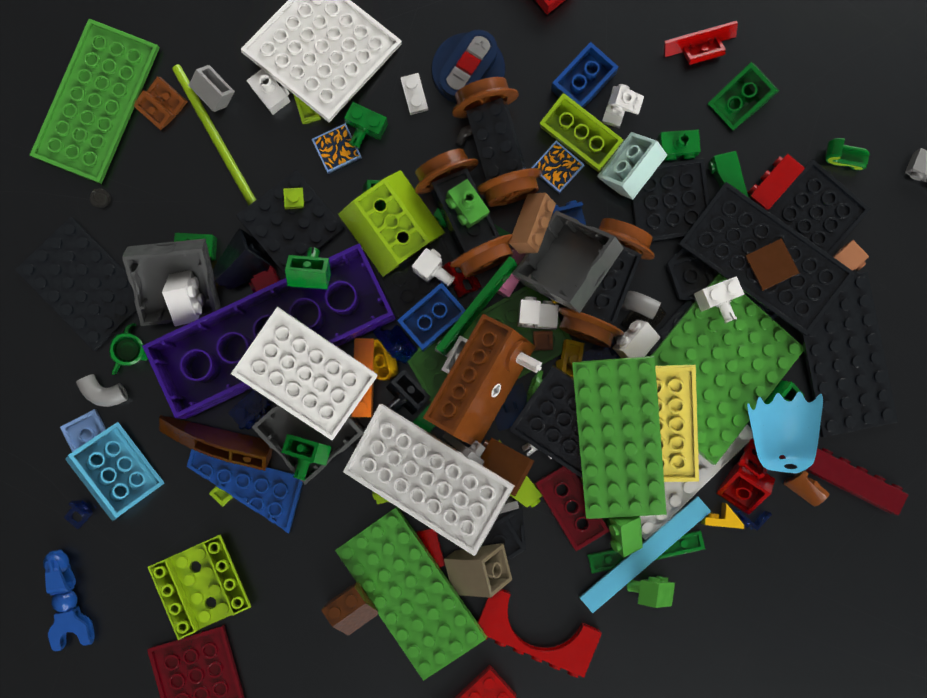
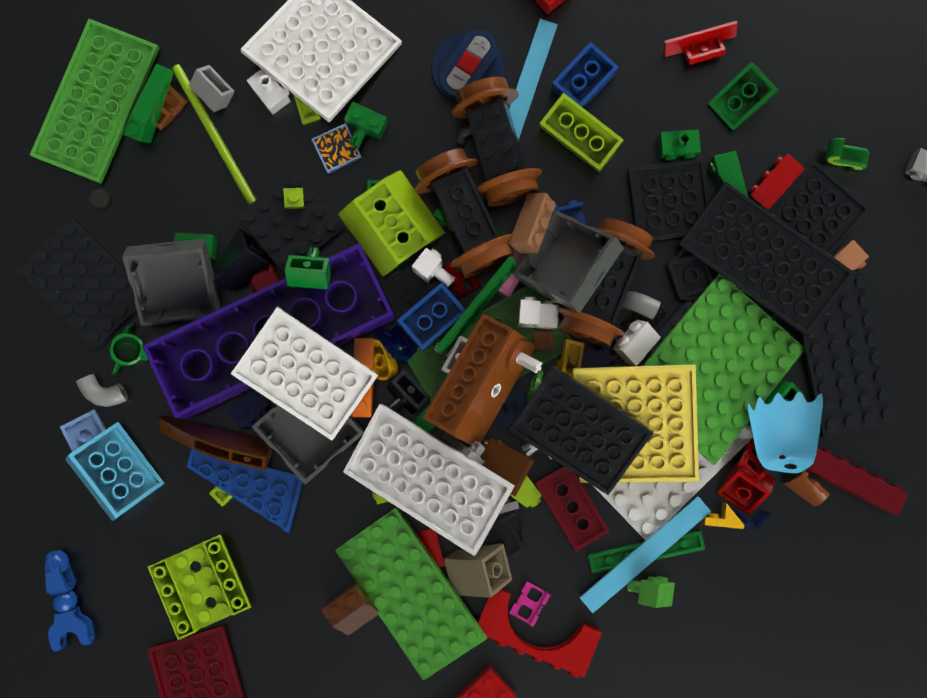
clear blue bracket [64,500,94,529] -> none
white brick [162,270,205,326] -> none
green brick [281,434,331,480] -> none
white plate [401,73,428,115] -> none
bright green brick [446,179,490,229] -> none
tile [532,140,584,194] -> none
bright green plate [572,356,667,519] -> none
light aqua slope [597,132,667,200] -> none
white tile [602,84,644,128] -> none
bright green brick [603,516,643,557] -> none
white brick [694,276,744,323] -> none
reddish brown tile [745,238,799,291] -> none
none -> green slope [124,64,174,143]
none -> medium azure tile [509,19,558,141]
none -> dark pink piece [509,581,551,627]

